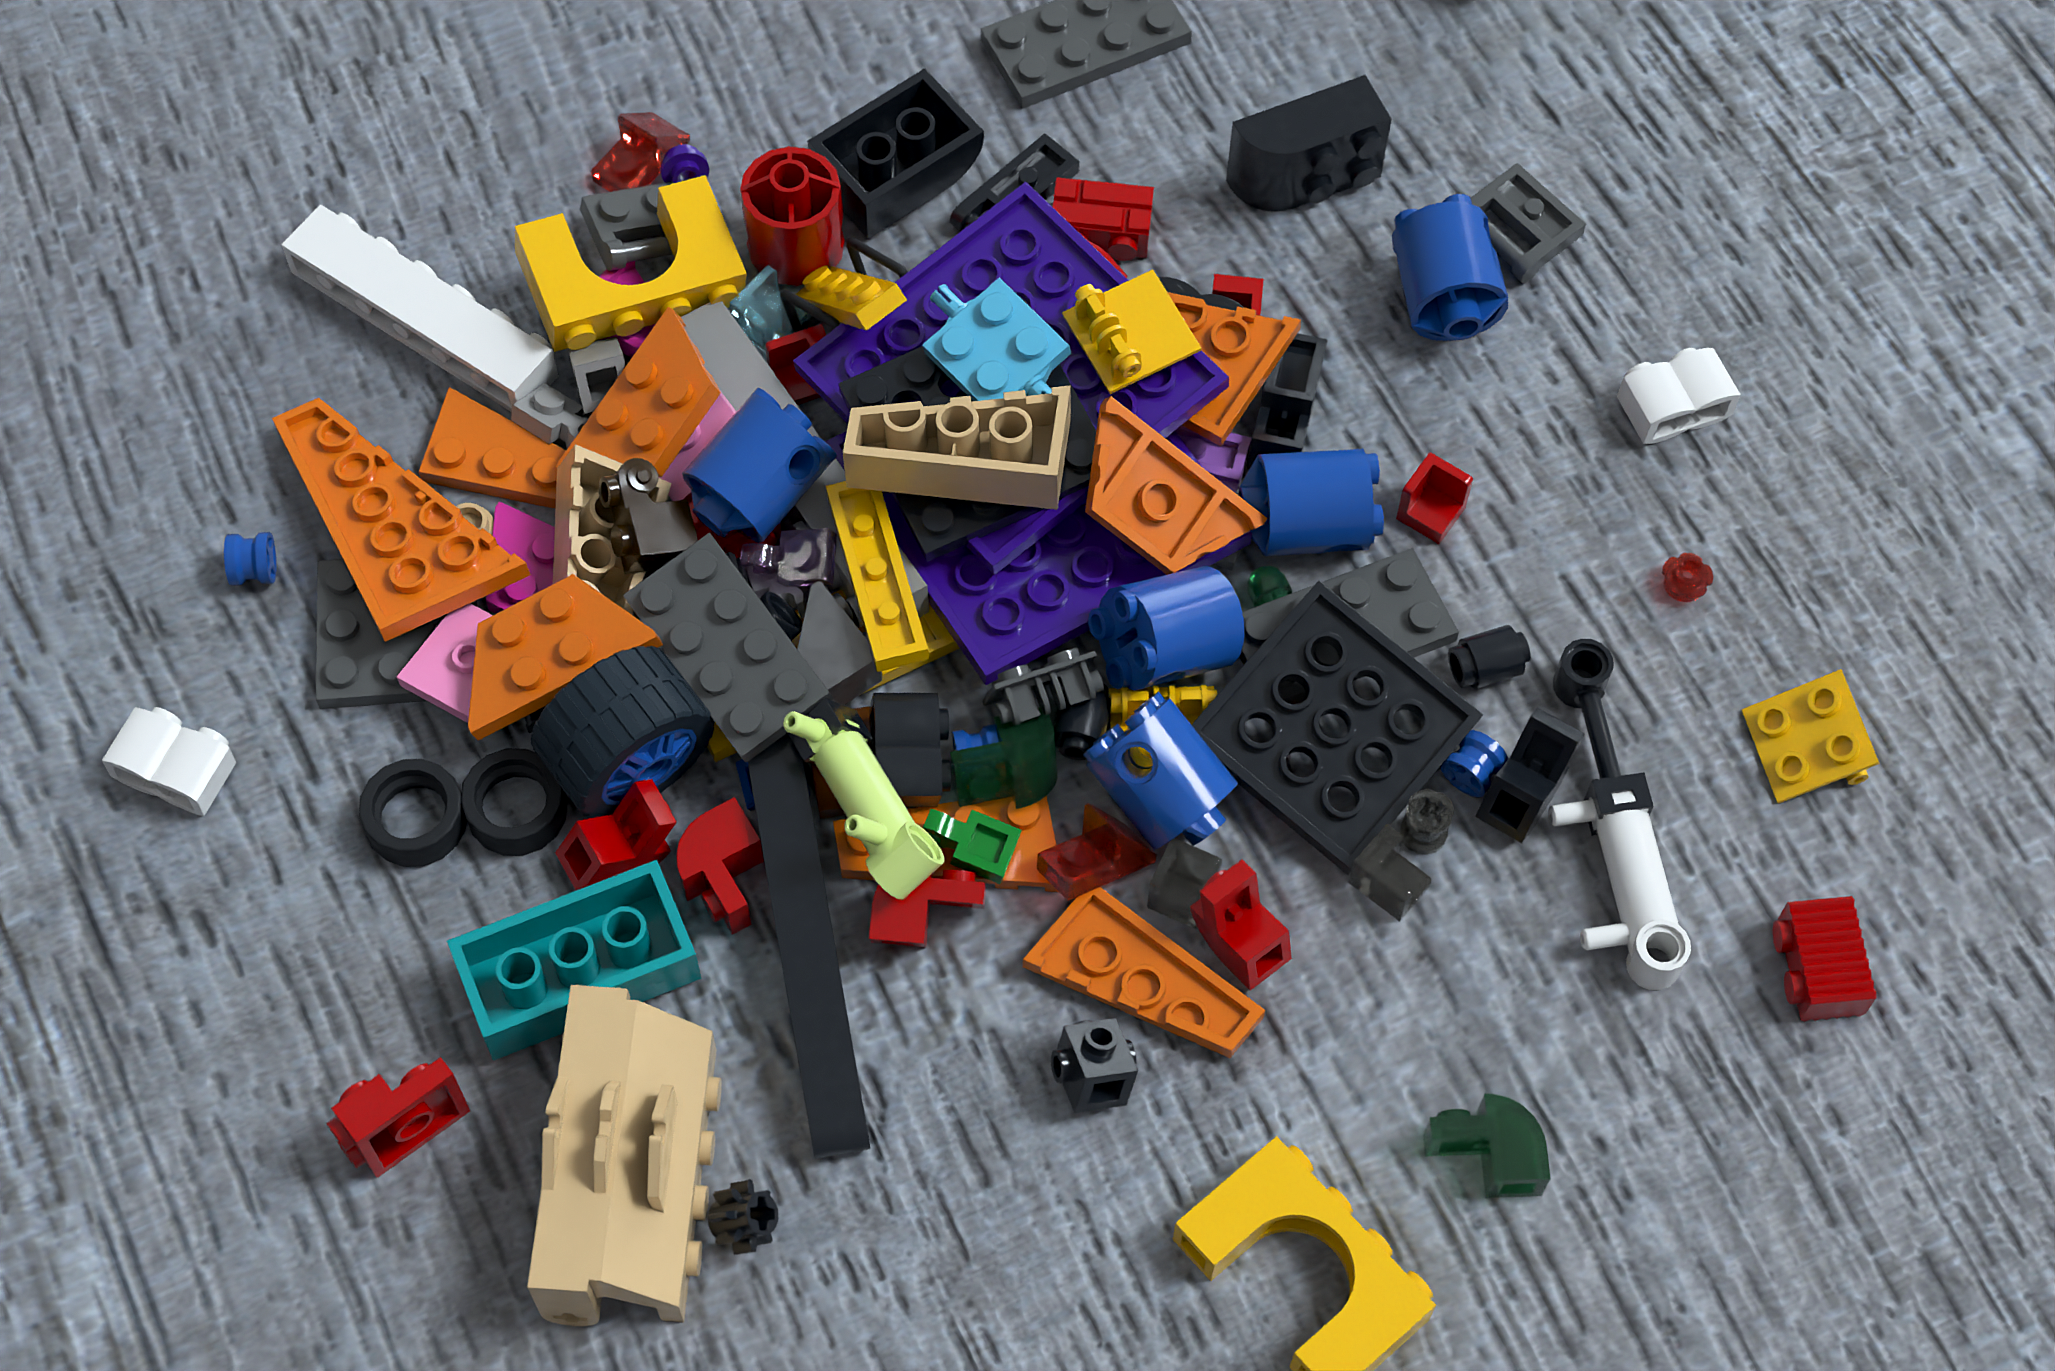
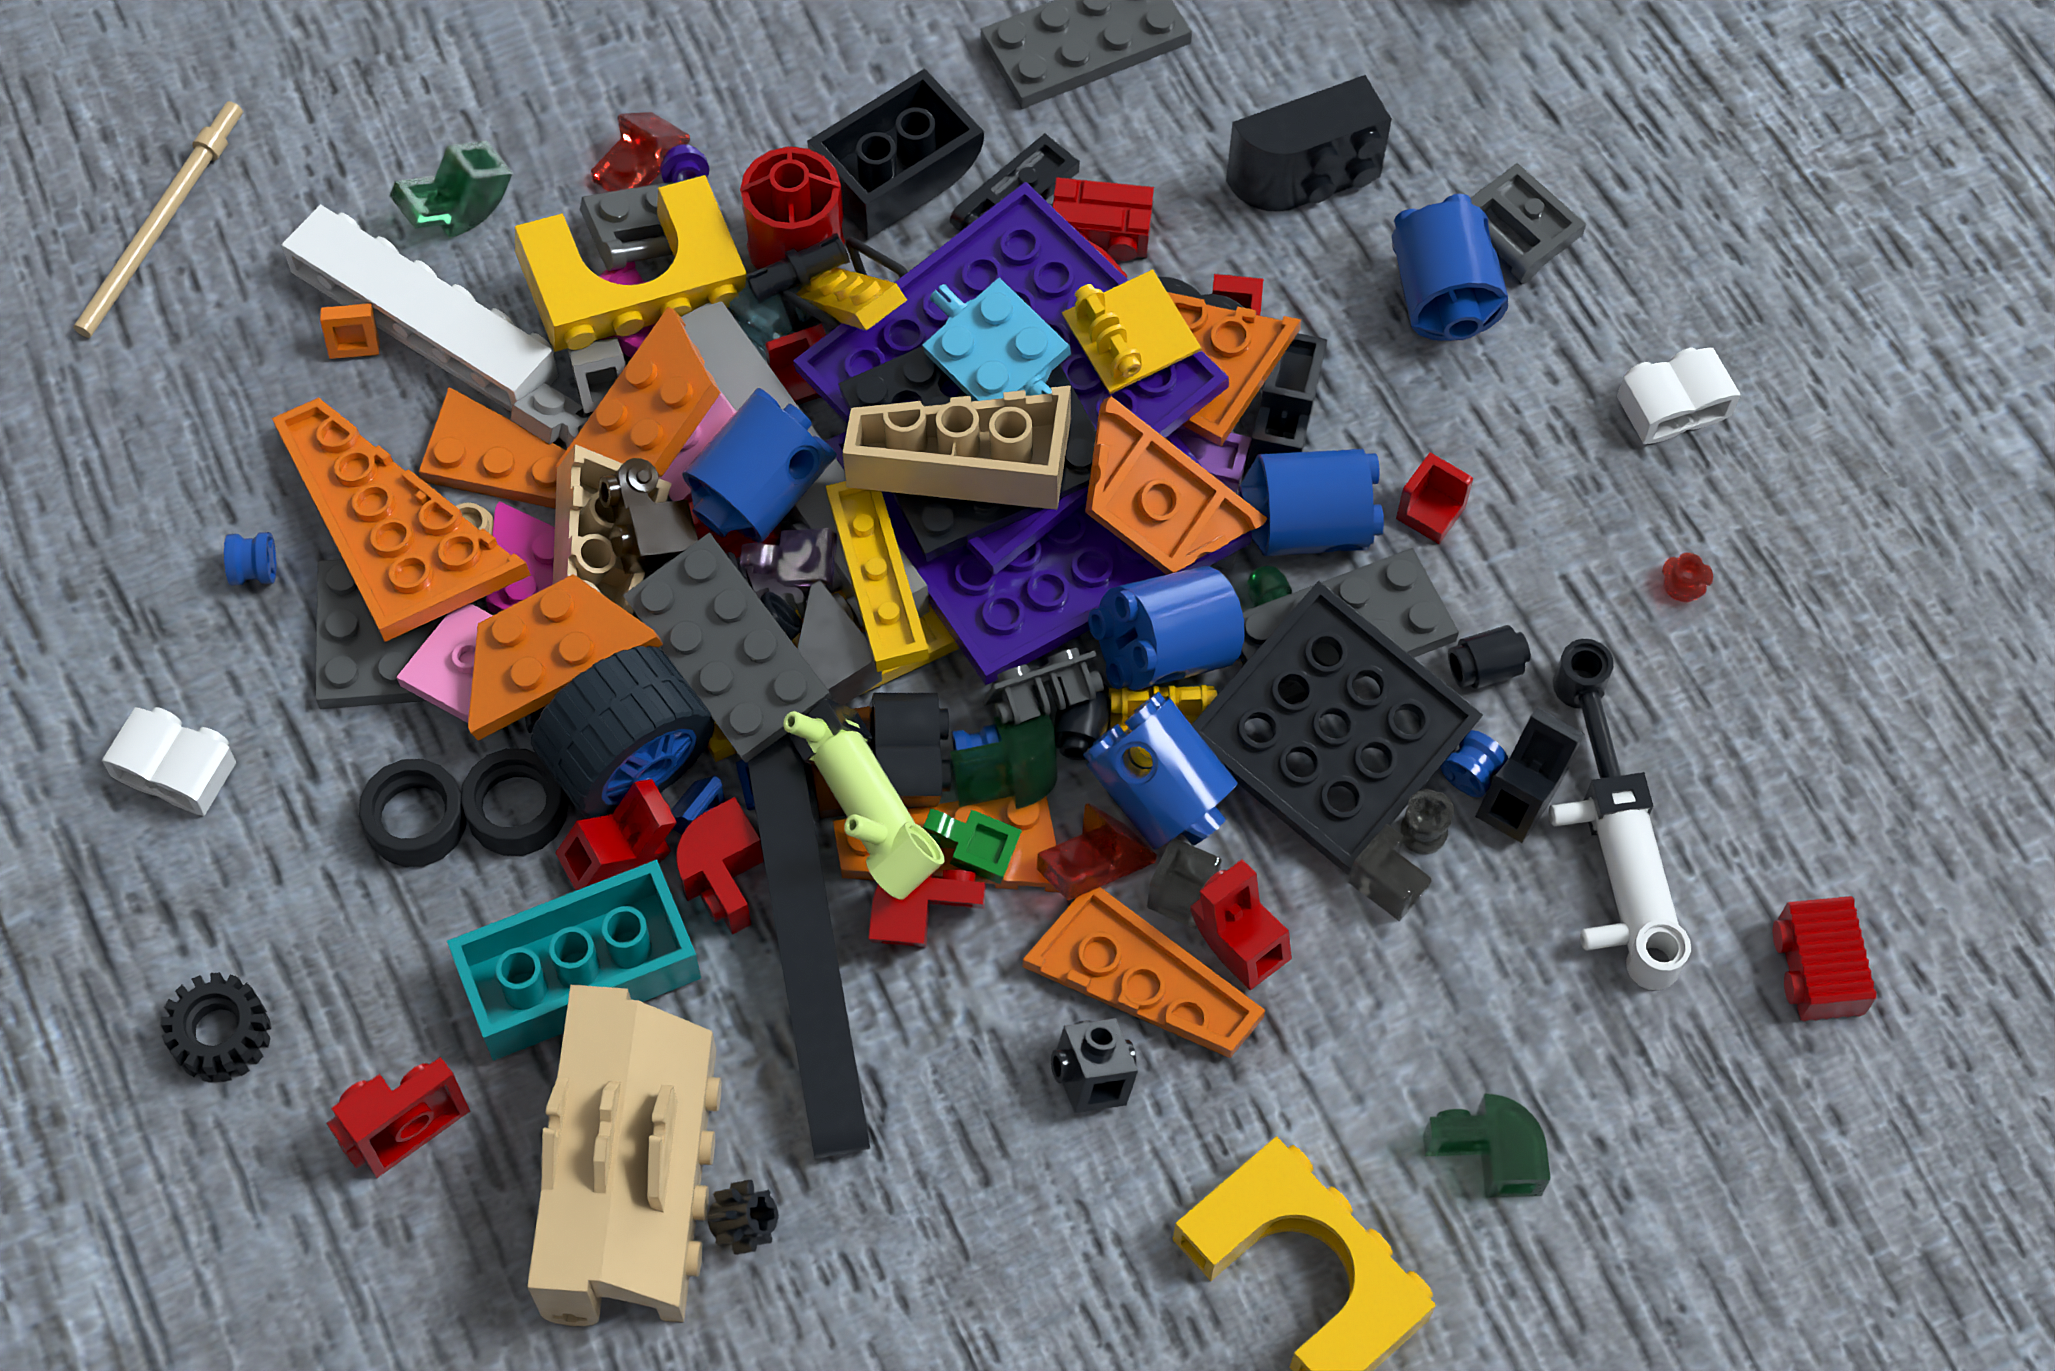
yellow hinge [1741,669,1880,804] -> none
none -> tan bar [73,101,243,338]
none -> black tyre [160,973,271,1082]
none -> orange plate [320,303,380,359]
none -> clear green brick [389,141,513,238]
none -> blue slope [671,776,725,835]
none -> black pin [745,233,850,304]

